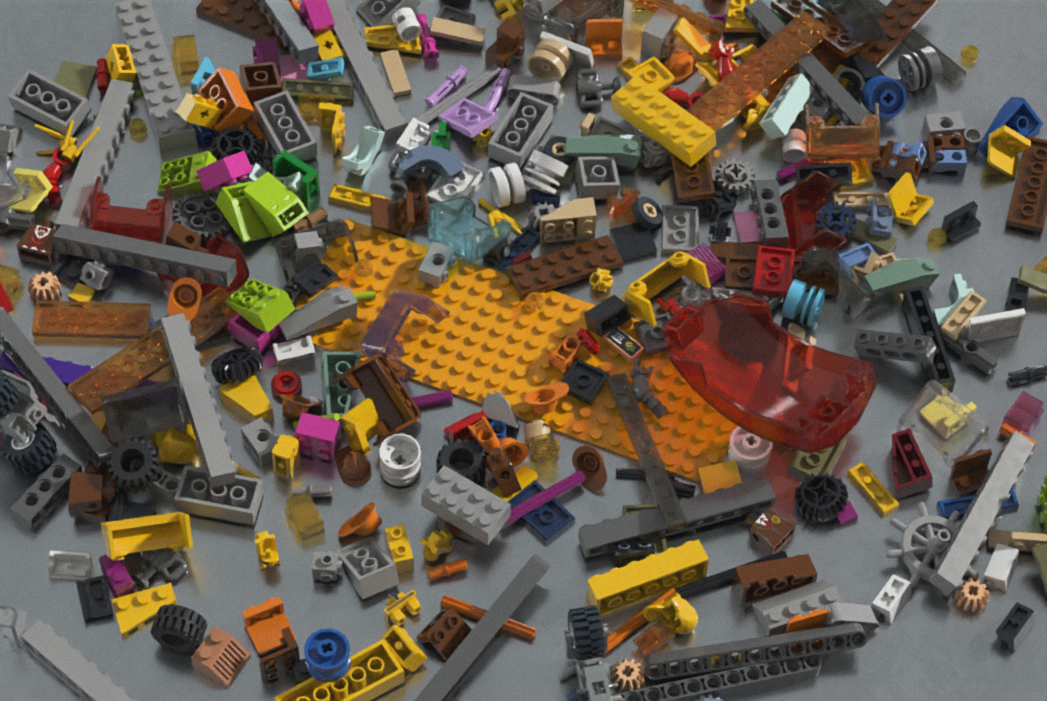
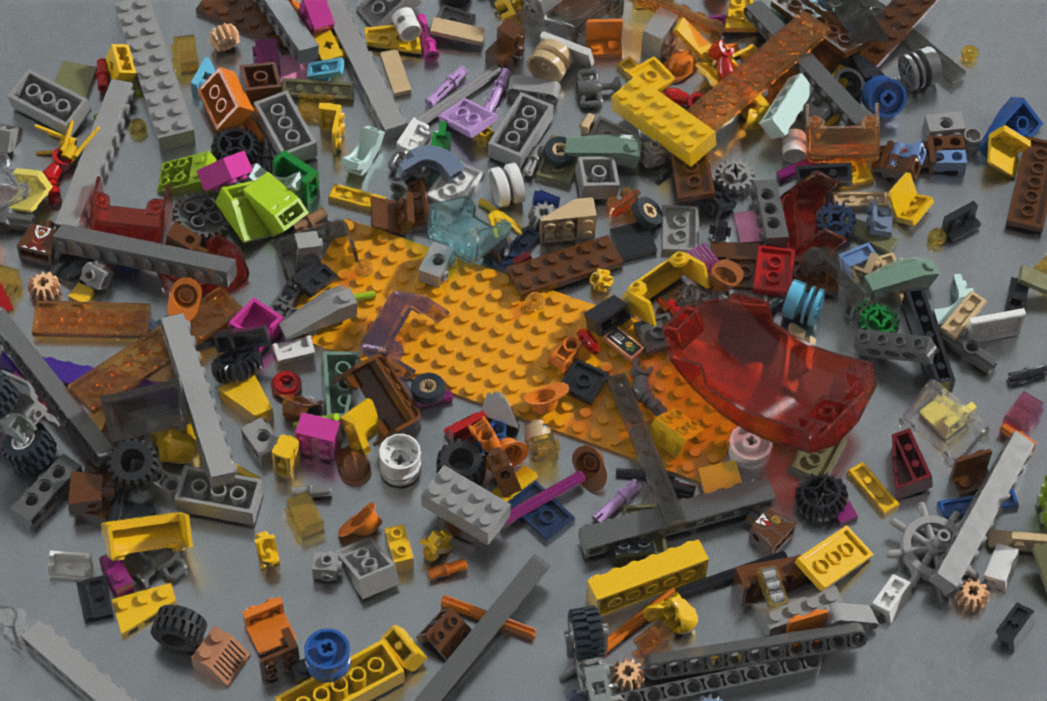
yellow brick [176,93,222,129] -> none
clear blue cone [192,124,215,145] -> none
lime slope [225,278,295,333] -> none
yellow hips [384,590,421,626] -> none
white wheel [522,150,569,195] -> none
none -> light nougat gear [209,23,240,52]
none -> black slope [212,325,271,353]
none -> black bush [411,373,446,405]
none -> lavender pin [591,479,641,524]
none -> yellow bracket [646,408,704,458]
none -> dark orange piece [709,259,744,293]
none -> tile [756,565,789,609]
none -> yellow plate [794,525,874,592]
none -> green gear [858,303,900,333]

